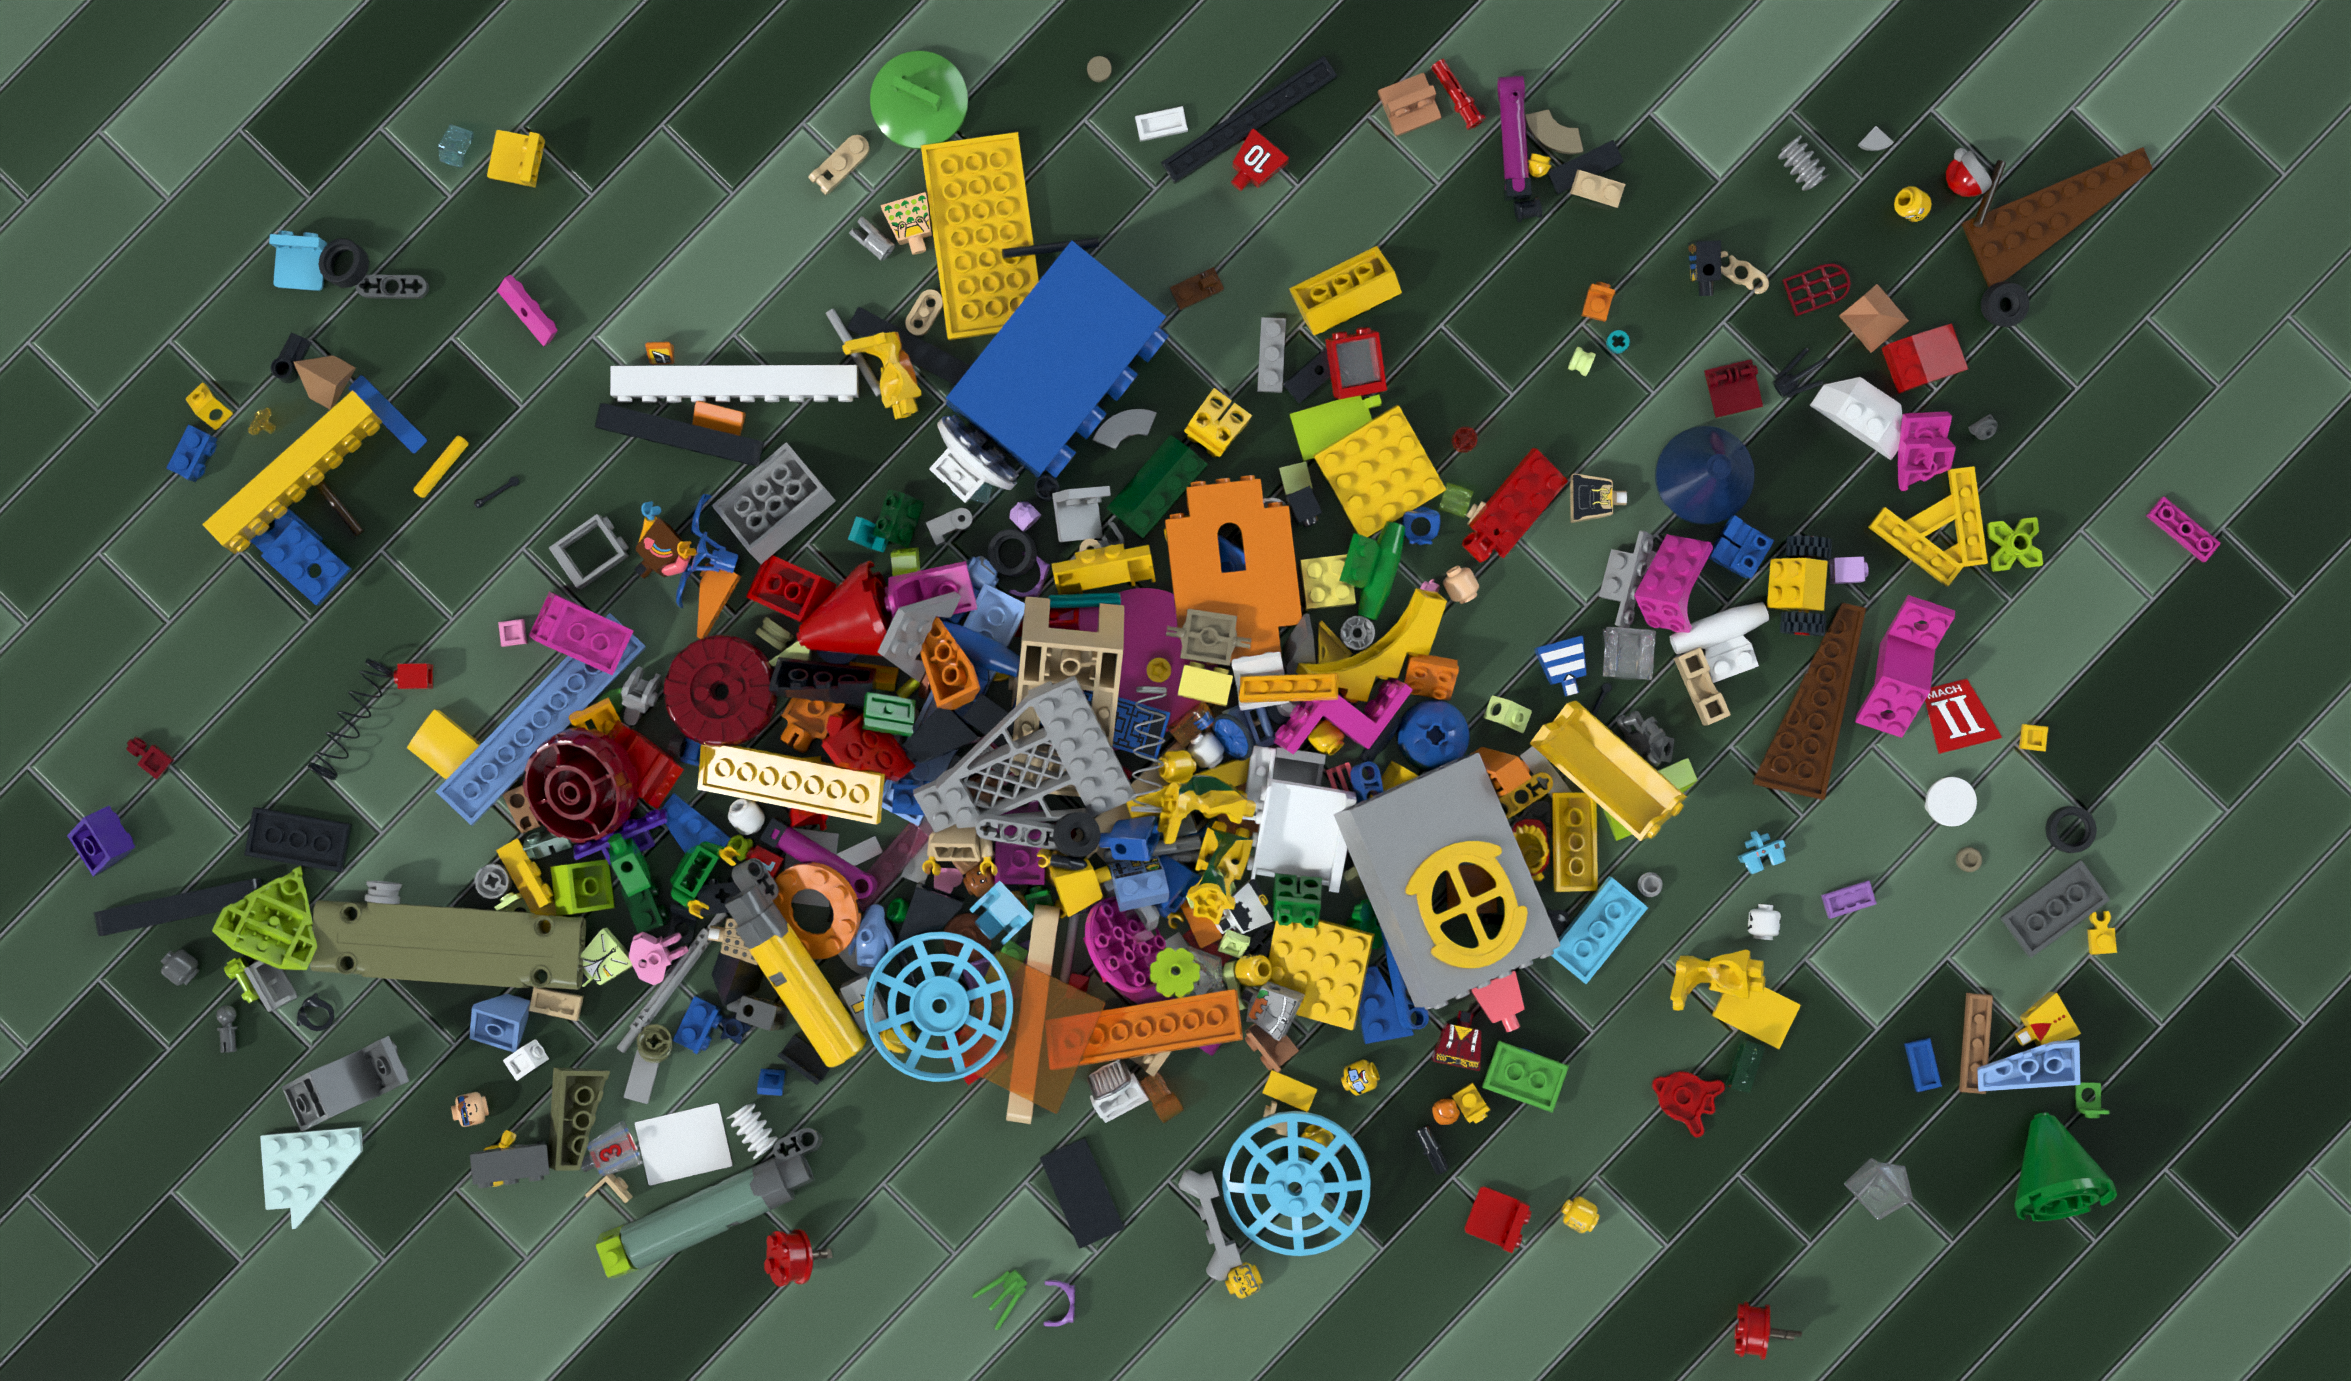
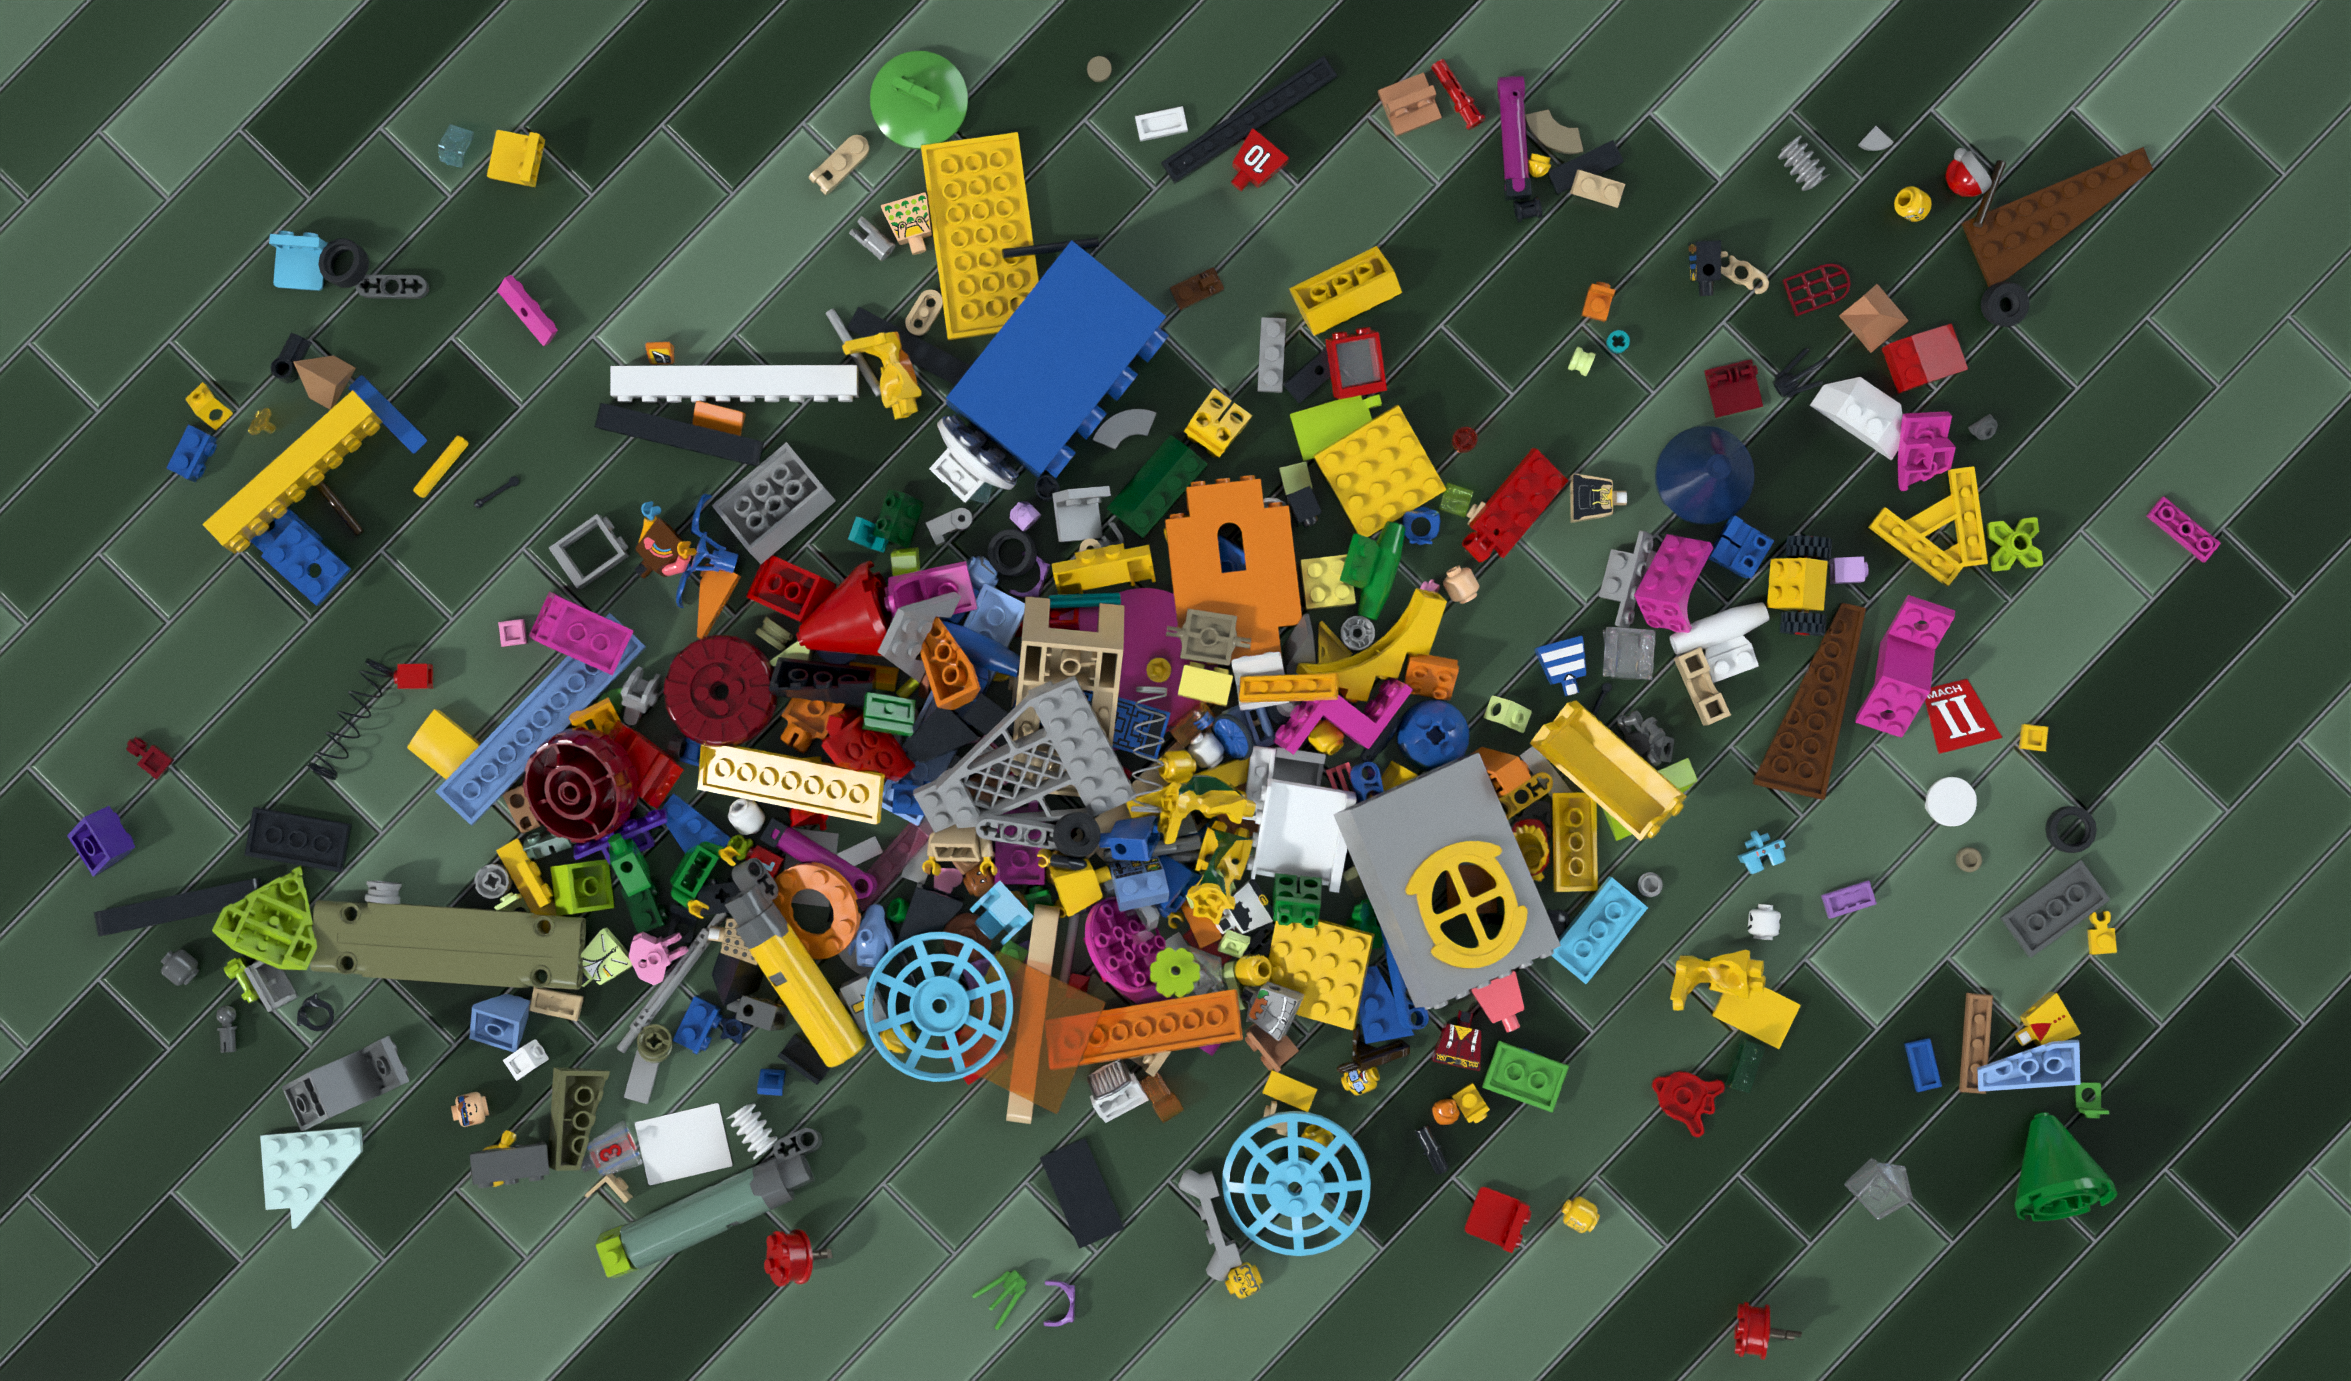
none -> dark brown piece [1337,1024,1410,1074]

